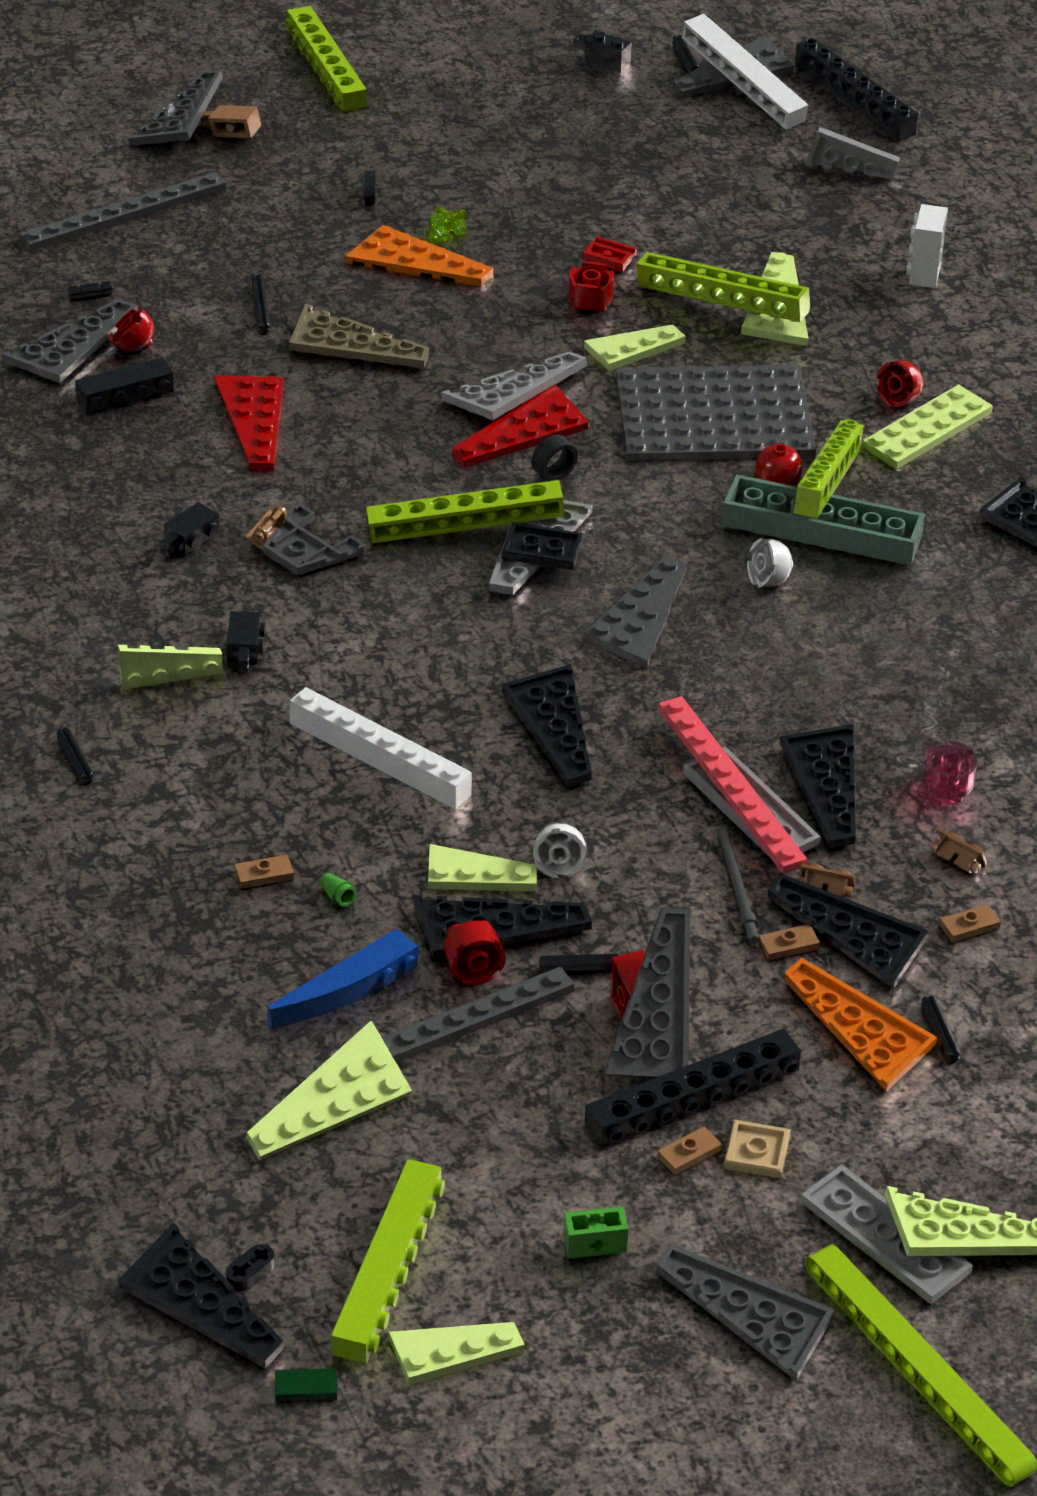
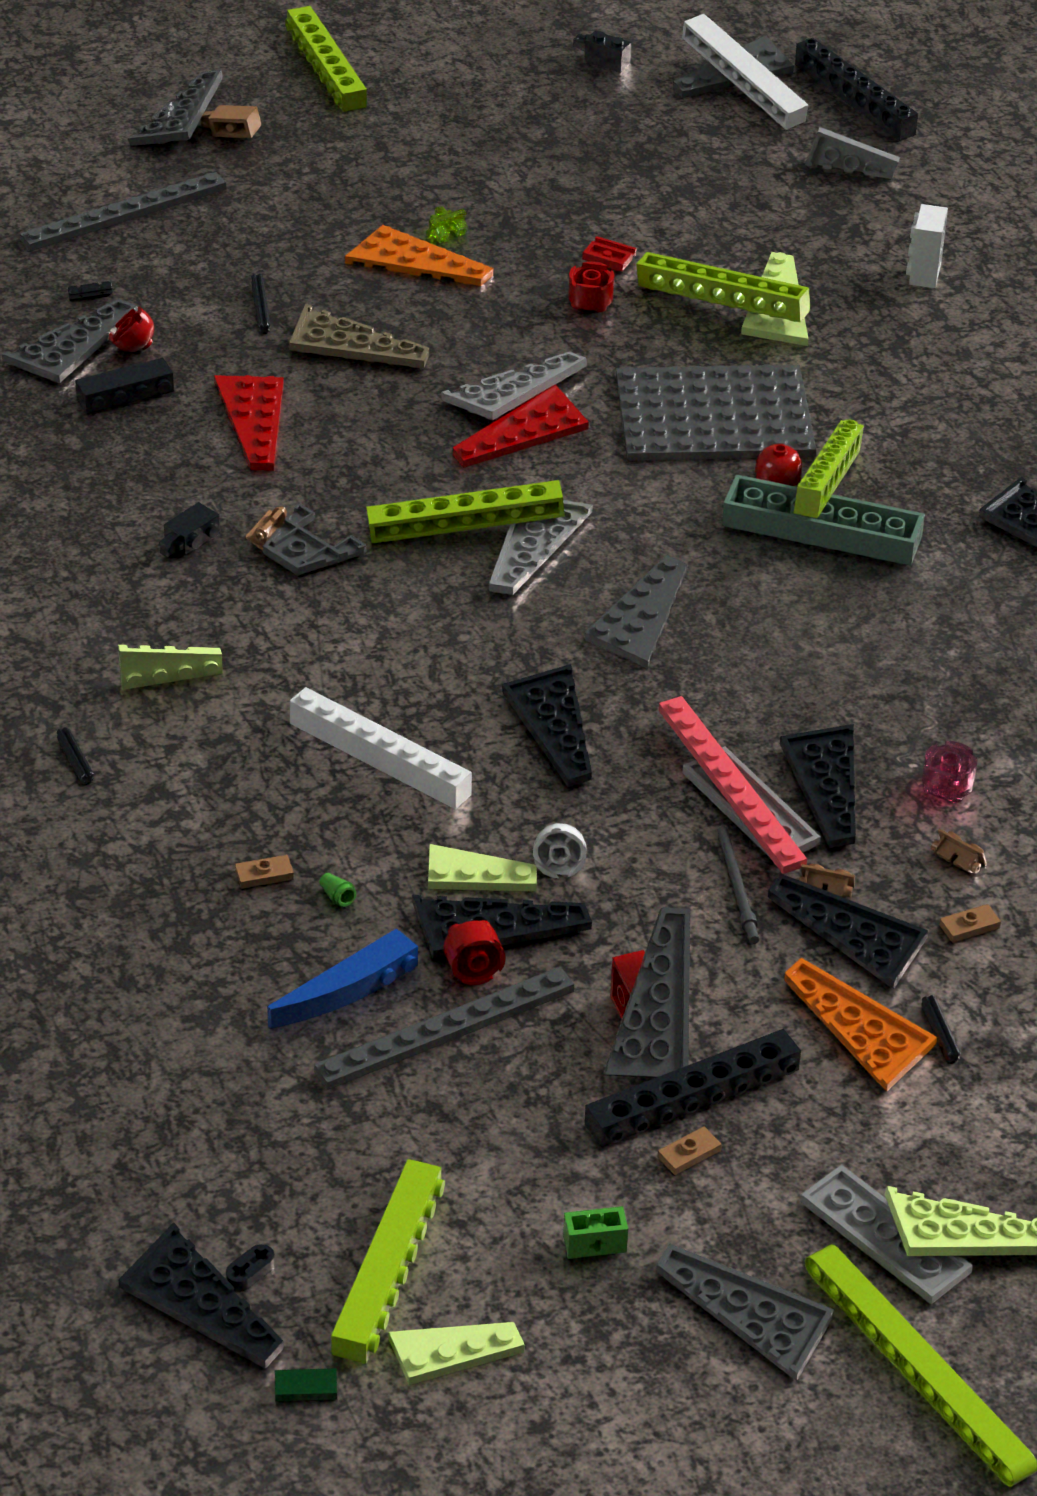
black hinge [226,611,266,672] -> none
yellowish green wing [246,1020,412,1161] -> none
black beam [364,171,376,202] -> none
black tile [501,522,584,570] -> none
black tyre [531,435,578,482] -> none
black axle [539,953,620,972] -> none
yellowish green wing [584,325,686,371] -> none
black axle [672,35,699,73] -> none
tan tile [724,1120,791,1179] -> none
white cylinder [747,538,793,588] -> none
medium nougat plate [758,924,820,961] -> none
yellowish green plate [862,384,993,470] -> none
red cylinder [876,360,924,407] -> none

